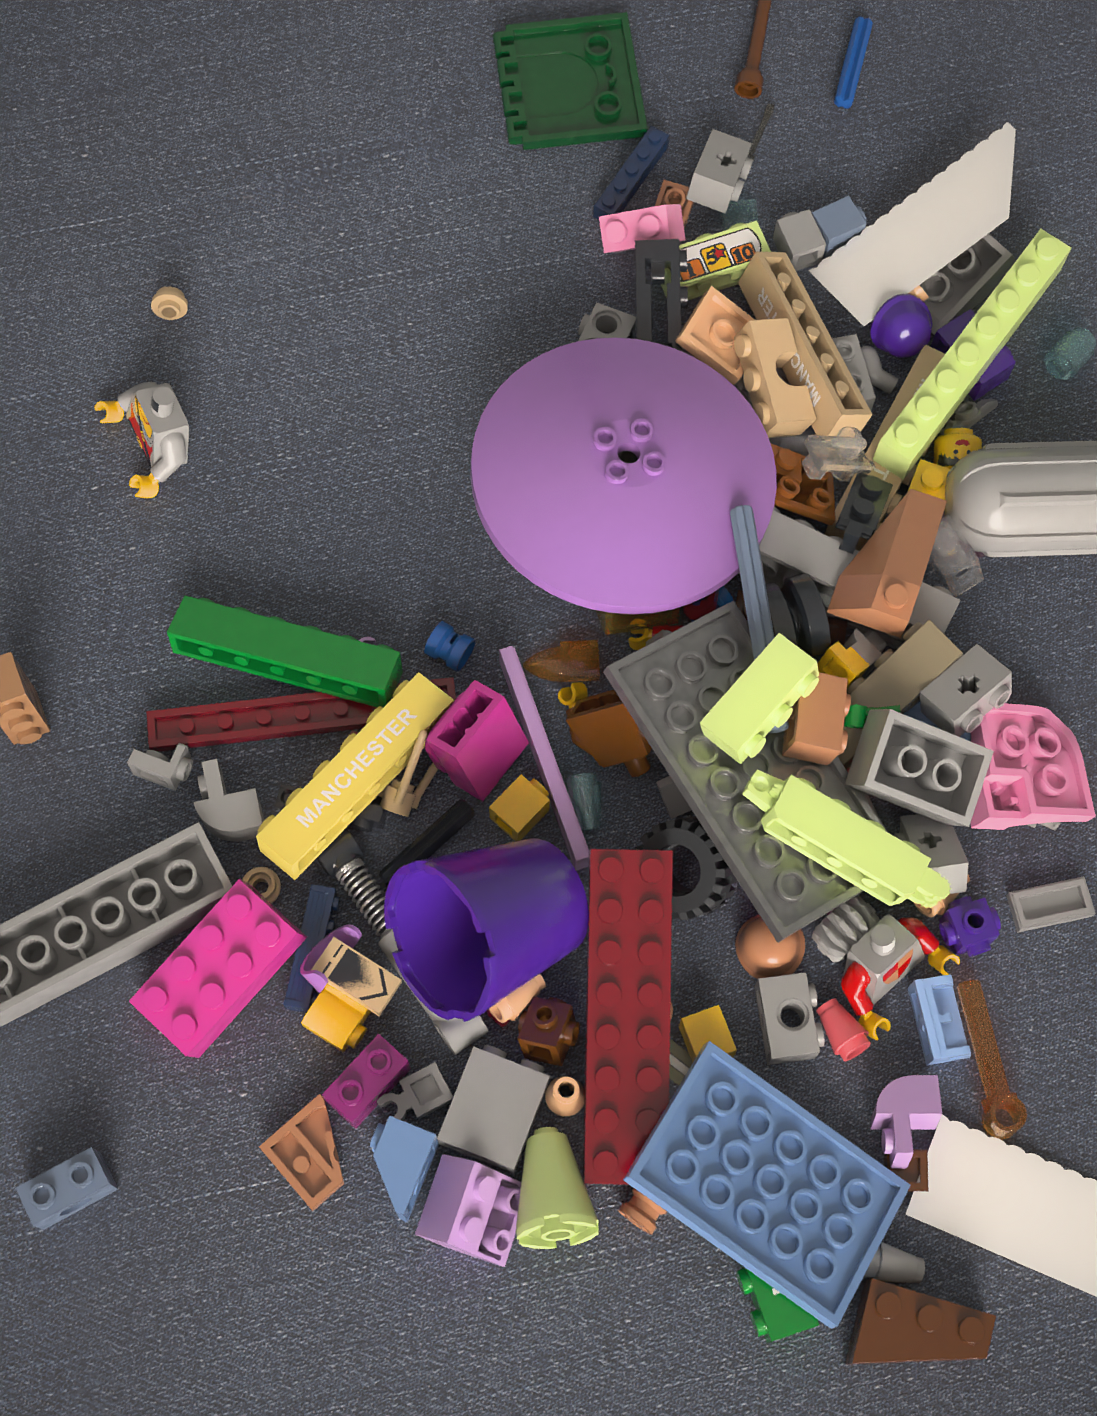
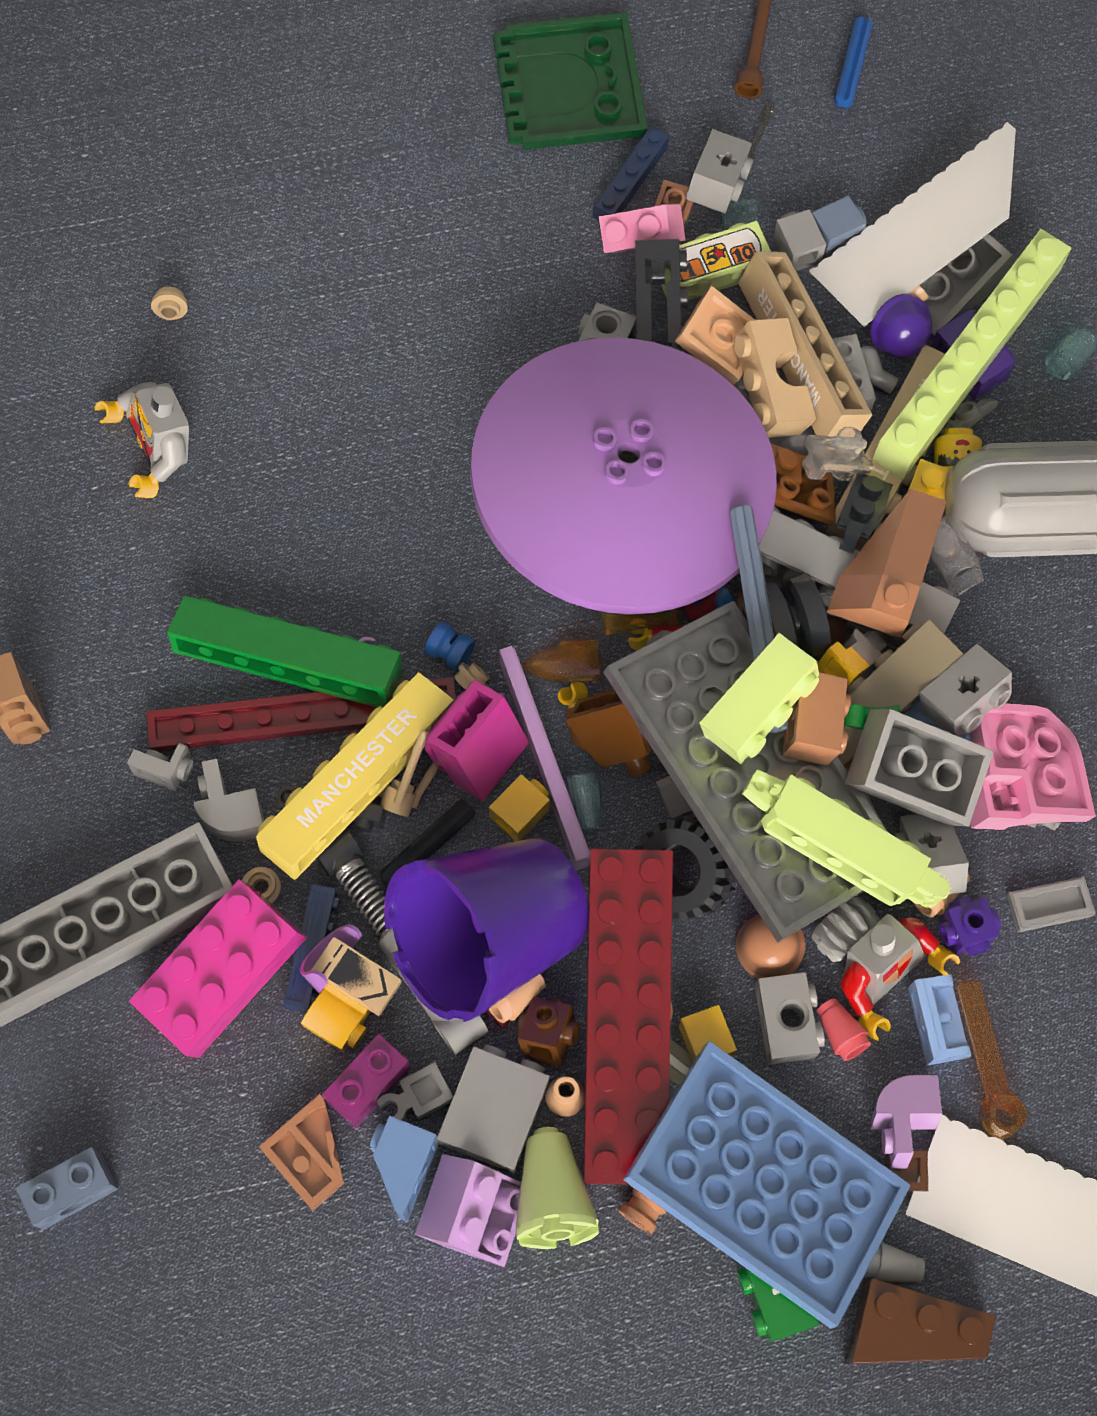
none -> tan plate [454,662,489,690]

